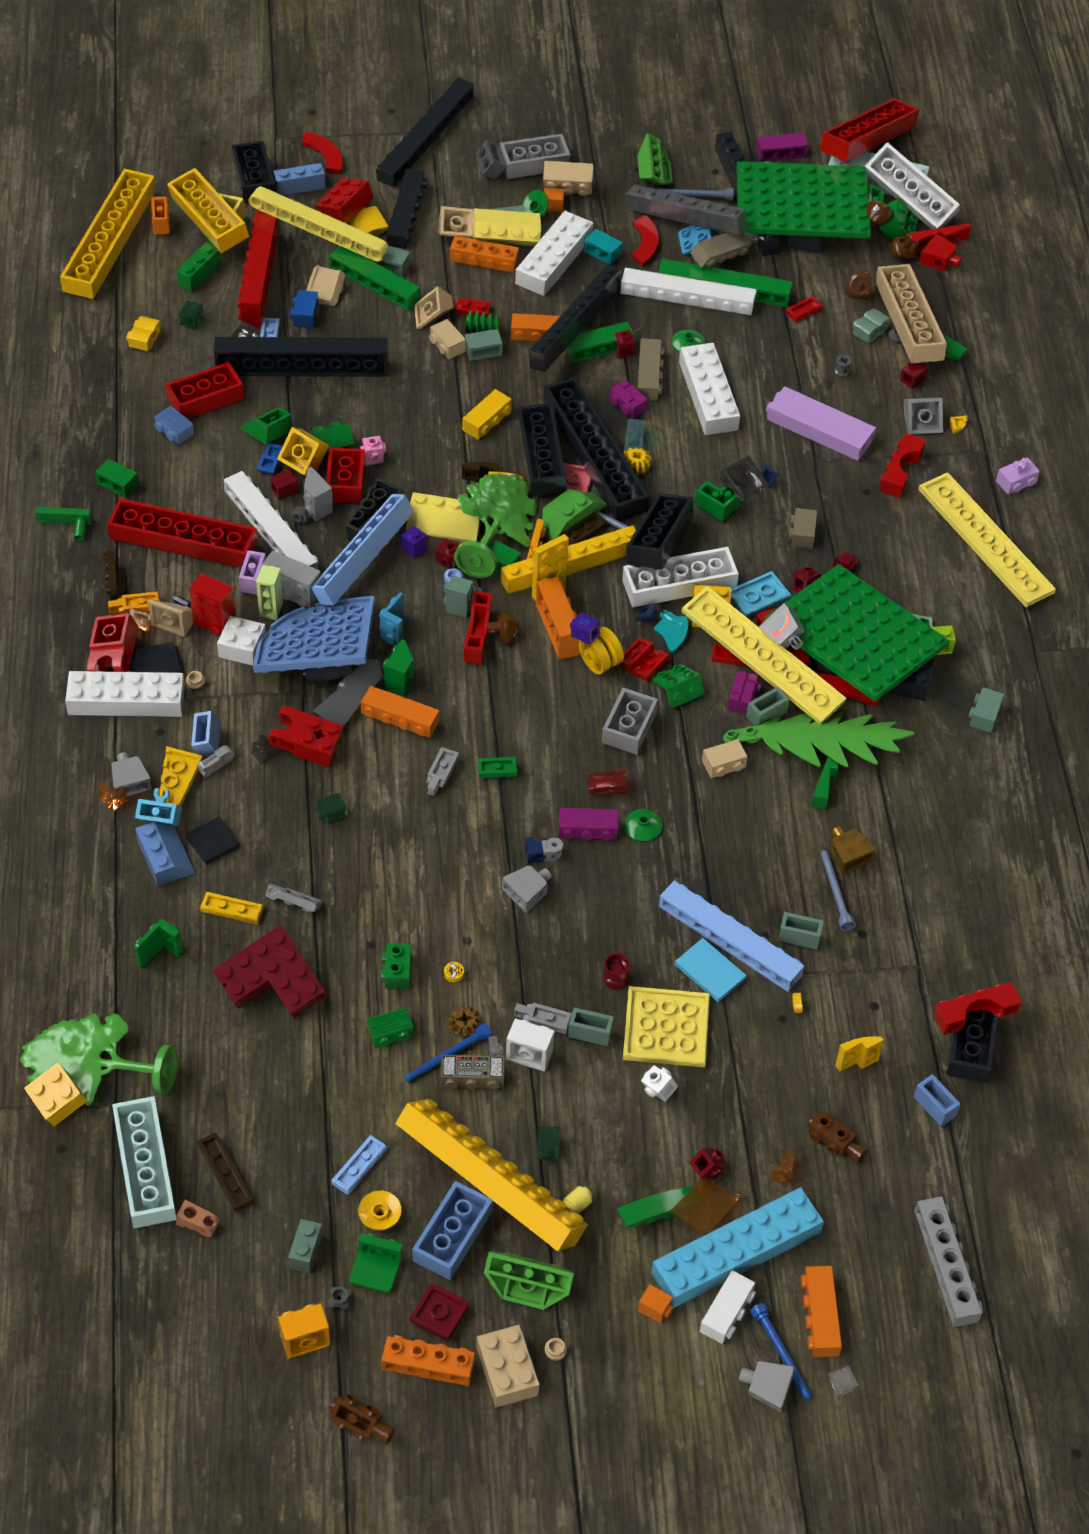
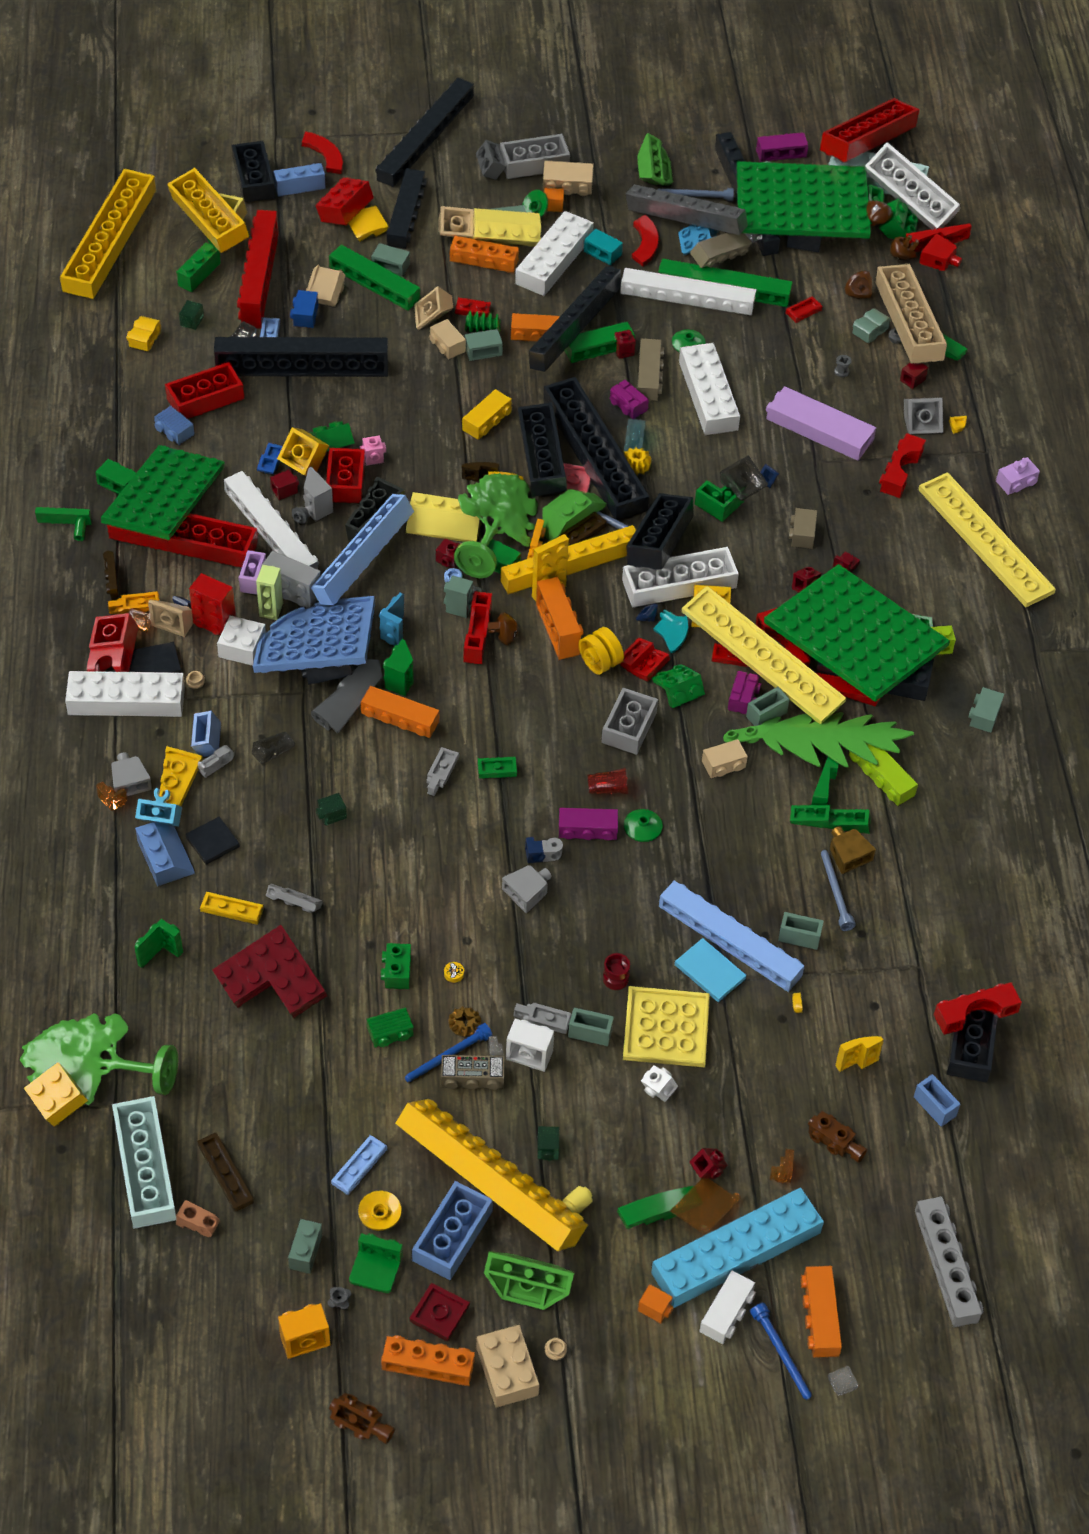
orange brick [151,197,170,235] -> none
green slope [241,407,292,444] -> none
light yellow beam [249,187,389,261] -> none
red brick [268,706,343,768] -> none
dark purple brick [401,526,427,559] -> none
dark purple brick [570,612,600,645] -> none
medium azure tile [730,571,792,618] -> none
light grey torso [739,1361,794,1412] -> none
light grey torso [759,603,805,650] -> none
none -> green plate [101,445,224,540]
none -> green slope [790,805,871,834]
none -> lime brick [849,743,918,806]

